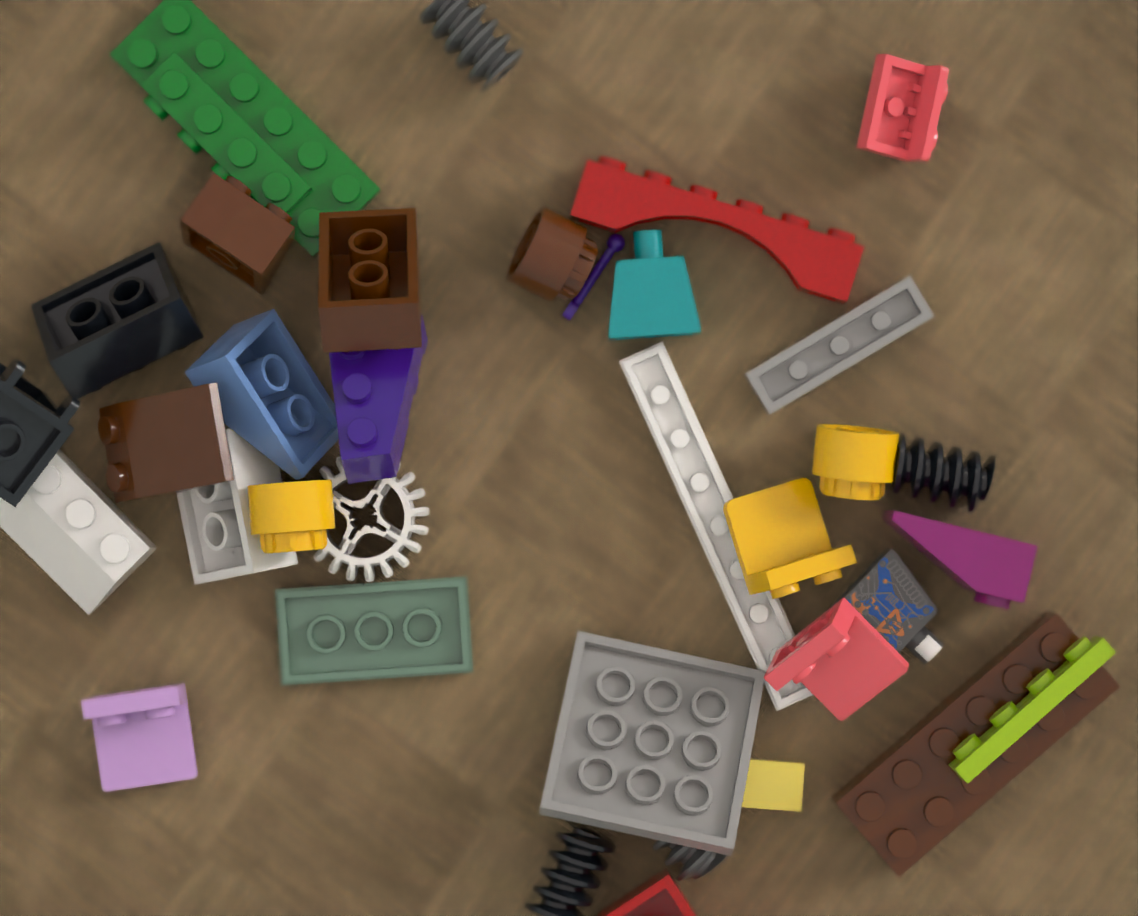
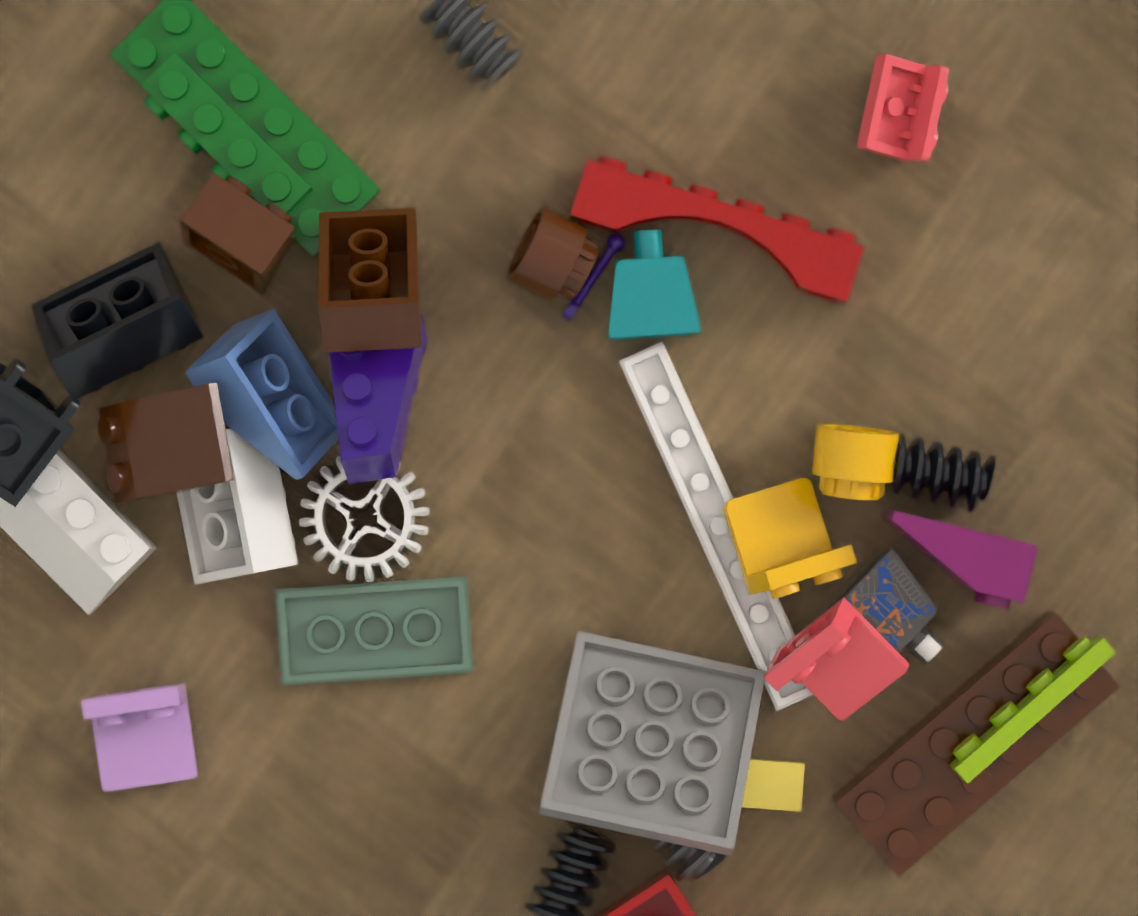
yellow piece [247,480,335,553] -> none
light grey plate [744,276,935,416] -> none

